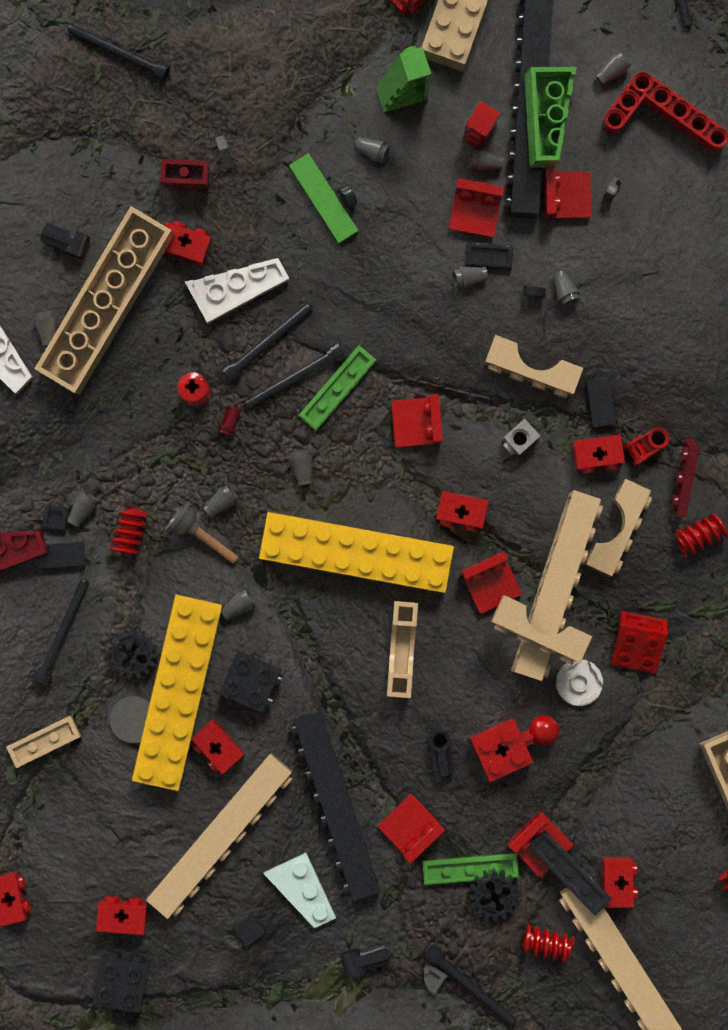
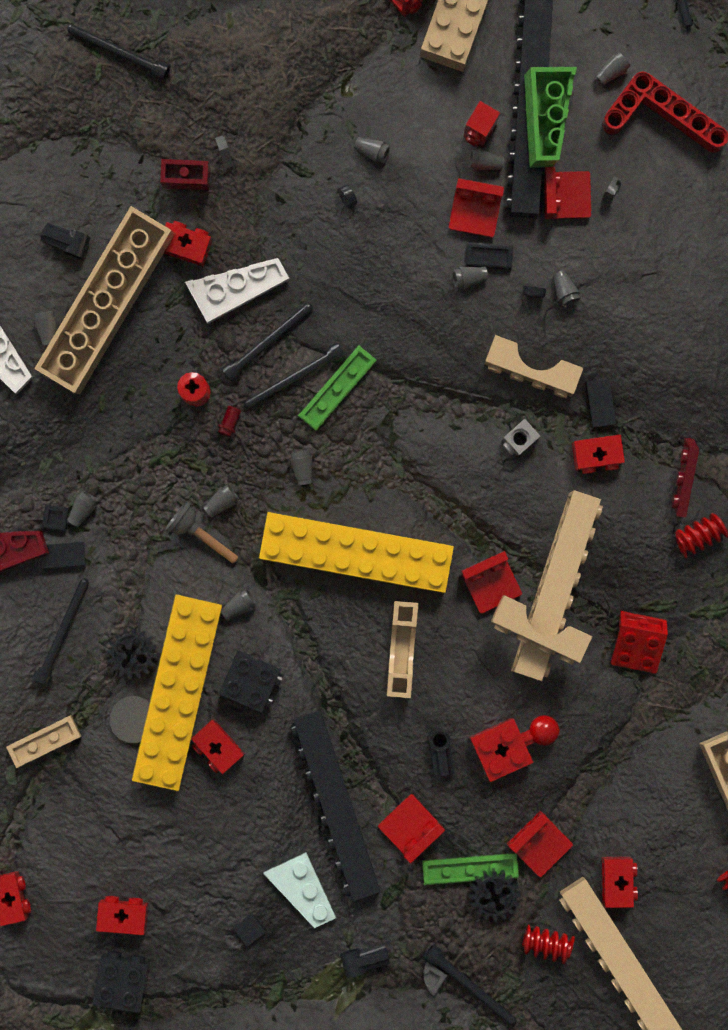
red piece [108,504,149,556] -> none
tan brick [146,753,293,919] -> none
bright green tile [289,153,358,244] -> none
bright green wedge [376,46,431,113] -> none
red bracket [391,394,443,447] -> none
red brick [436,491,488,532] -> none
black tile [528,830,612,916] -> none
white tile [556,659,603,706] -> none
tan arch [584,479,652,577] -> none
red piece [623,428,669,466] -> none

